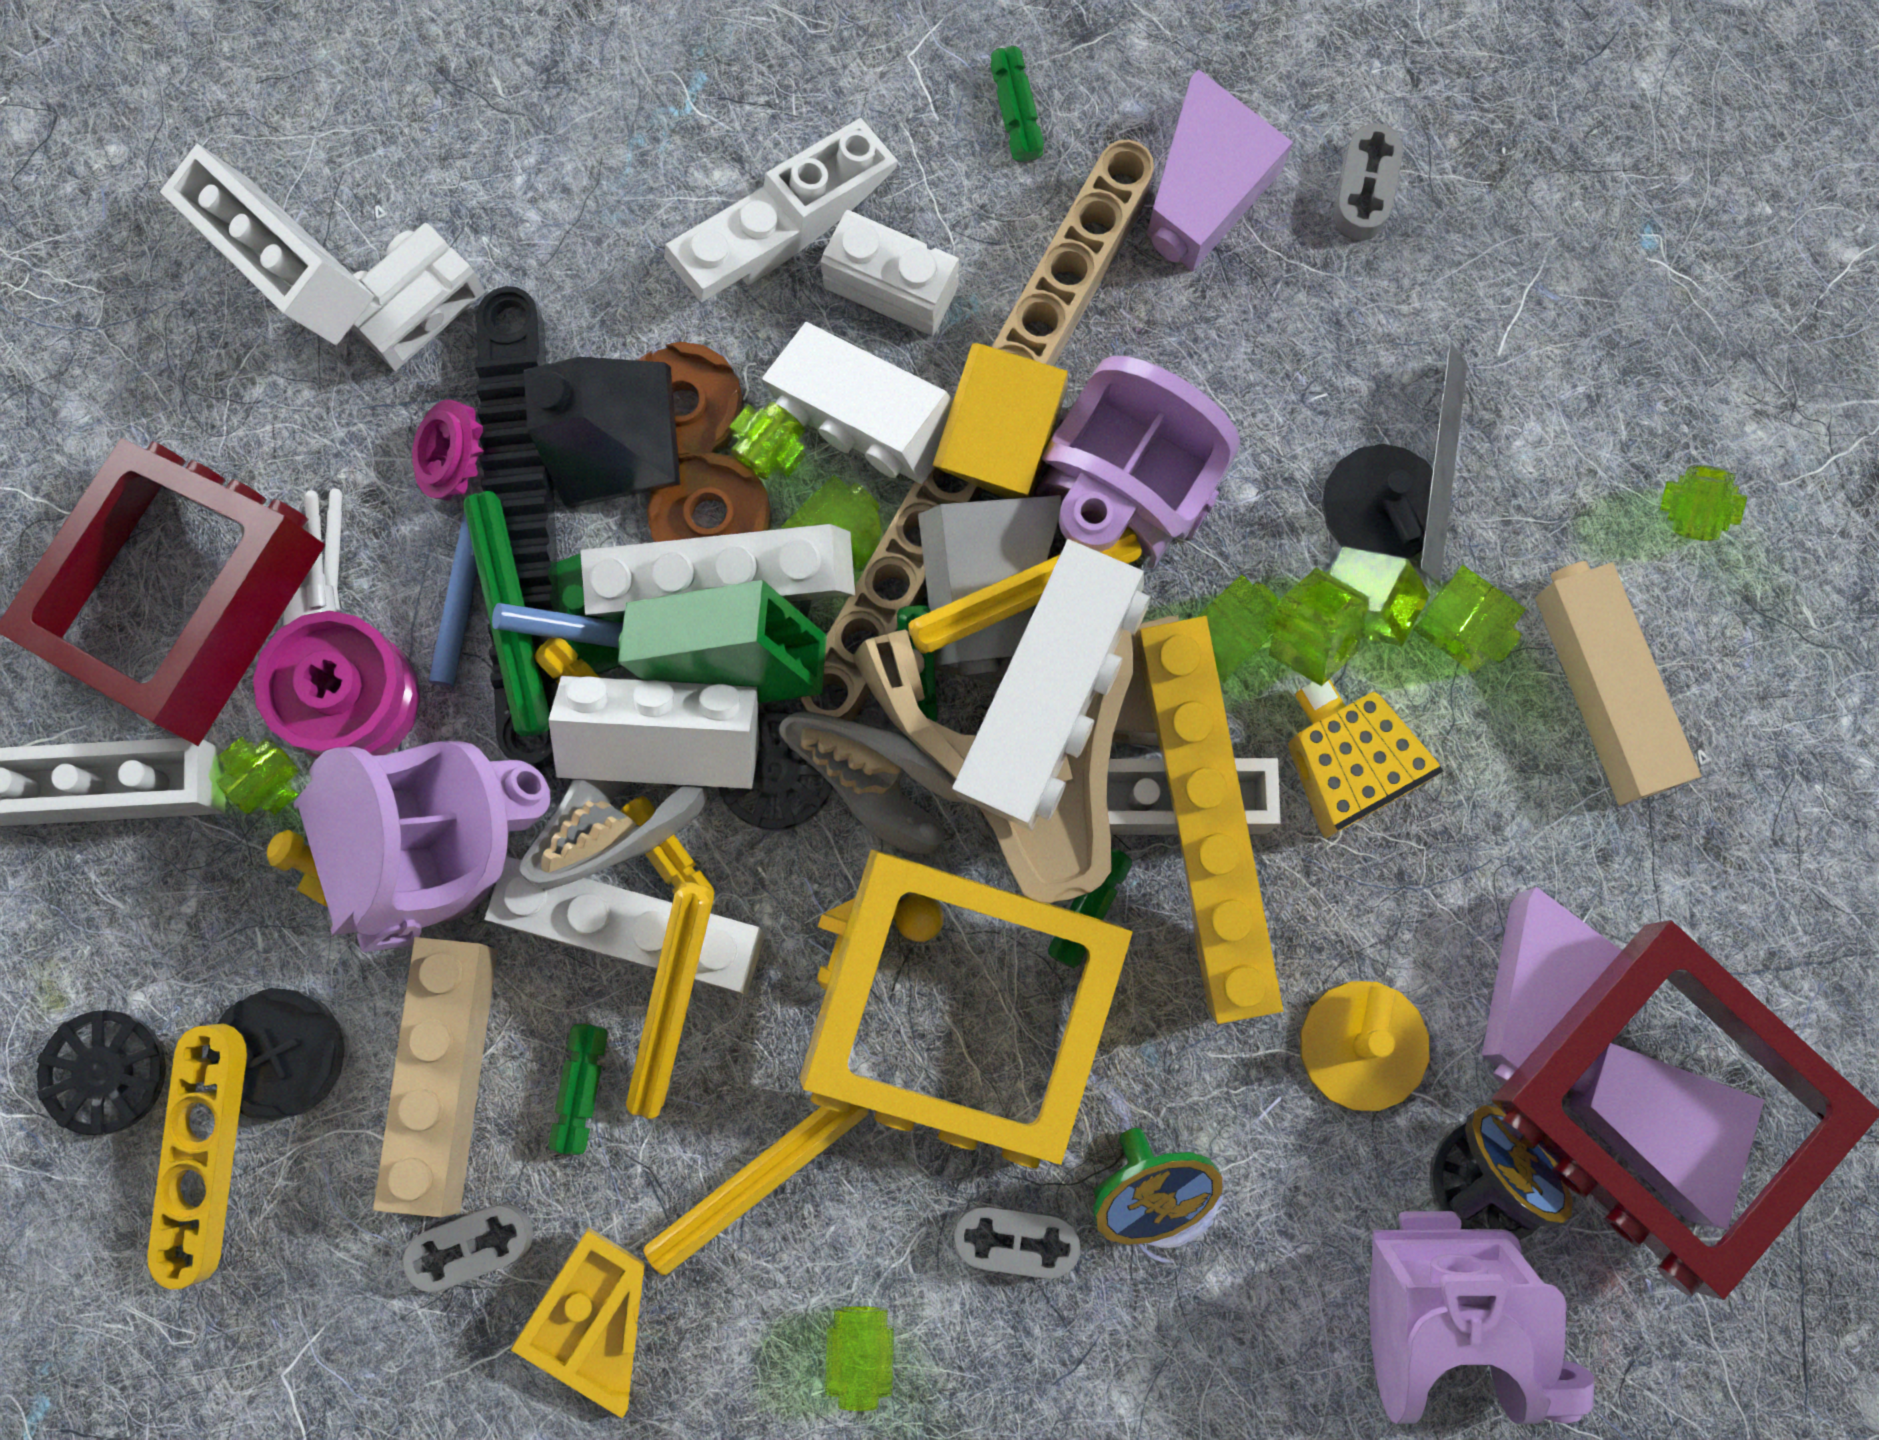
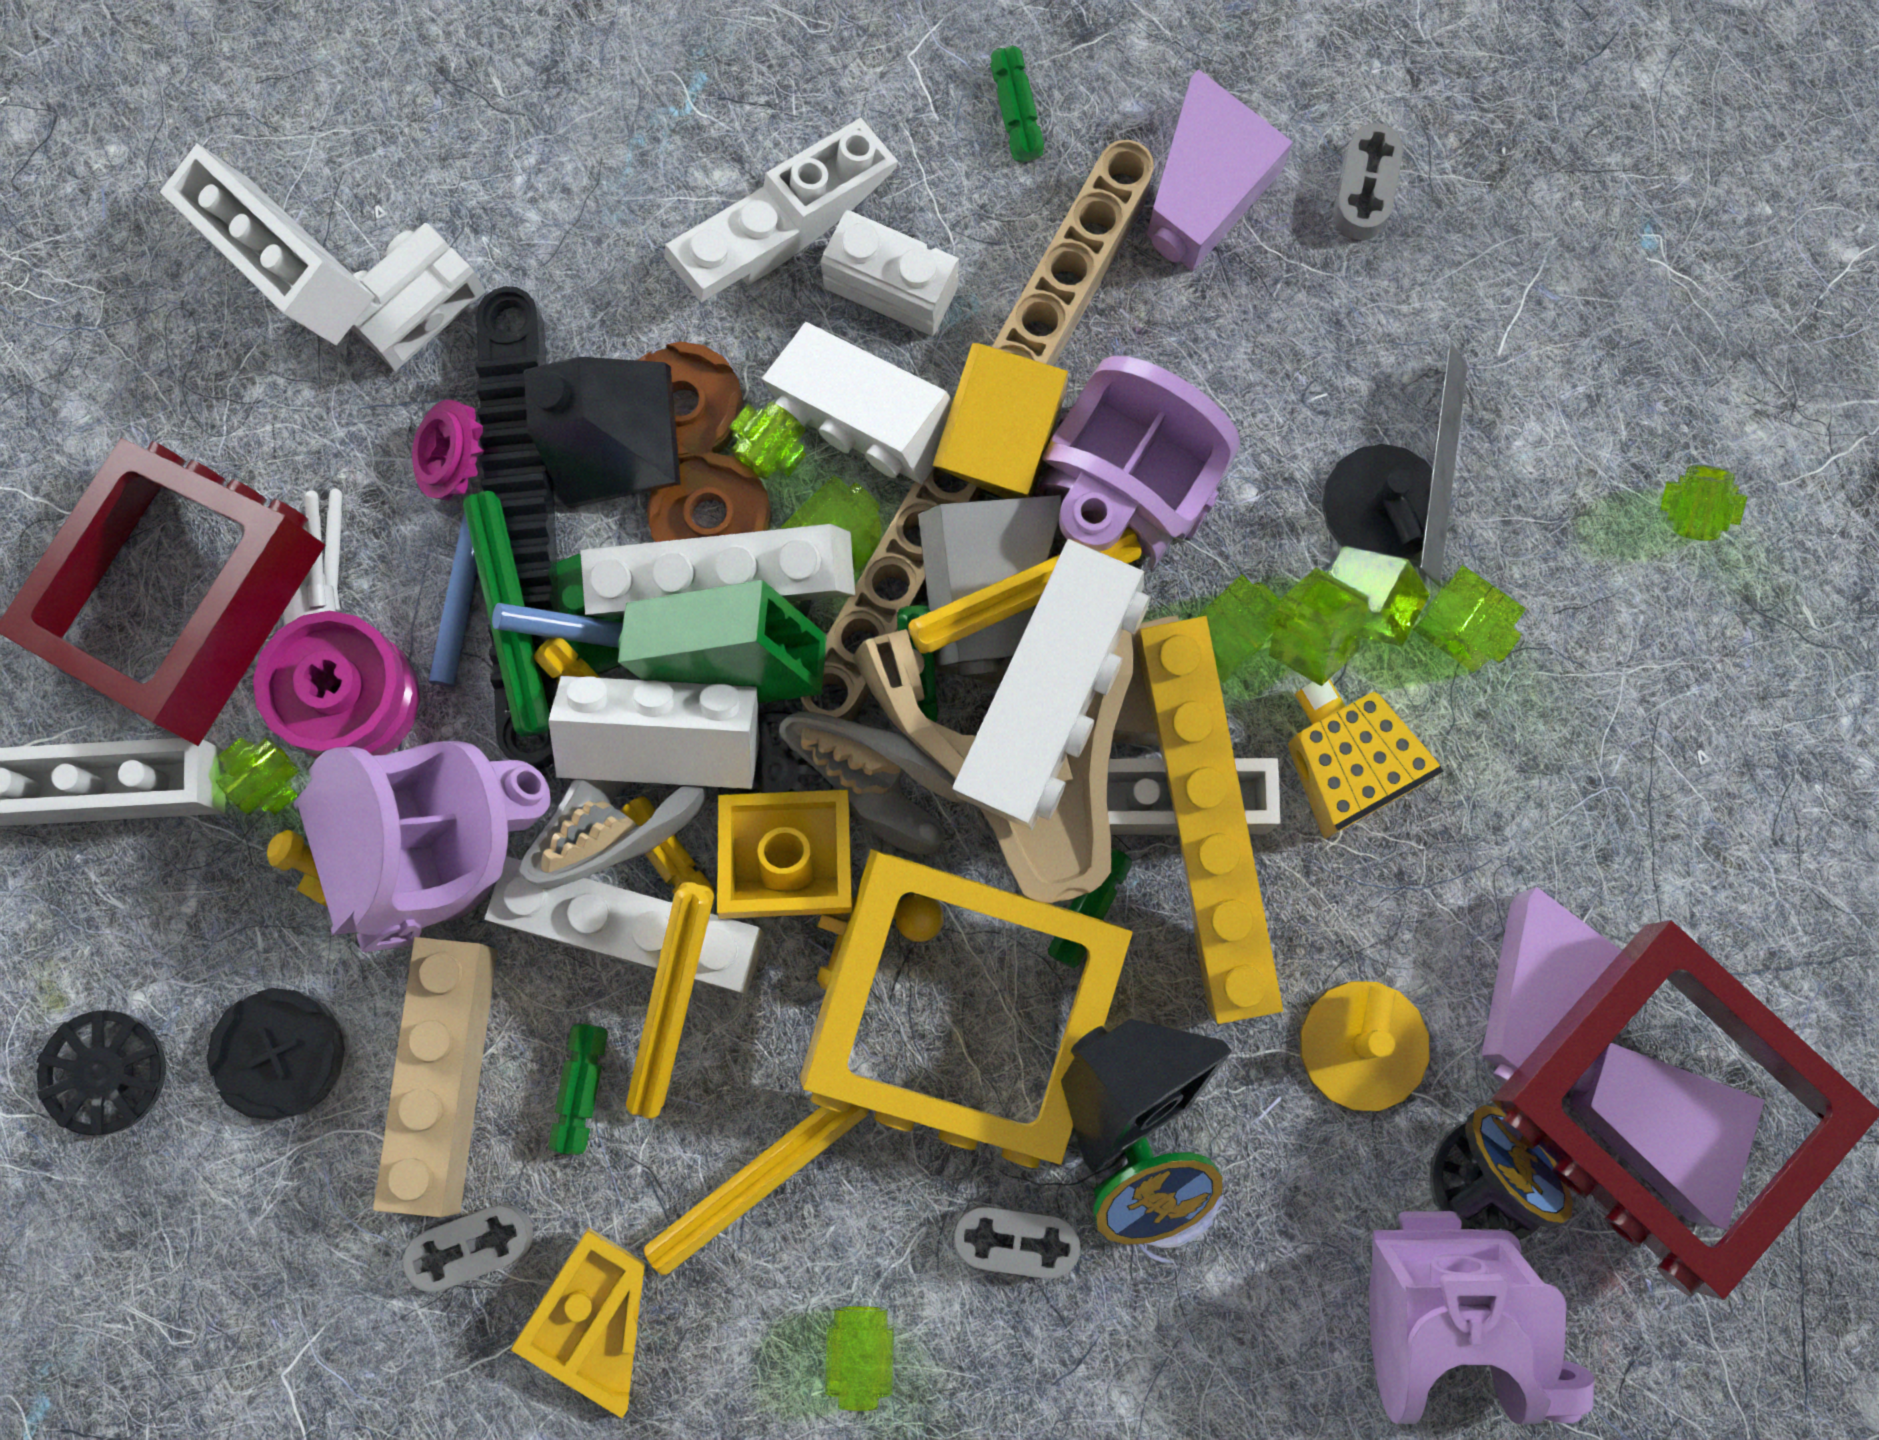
yellow beam [147,1023,247,1290] -> none
tan brick [1535,561,1702,807] -> none
none -> yellow slope [717,790,853,919]
none -> black slope [1061,1019,1232,1173]

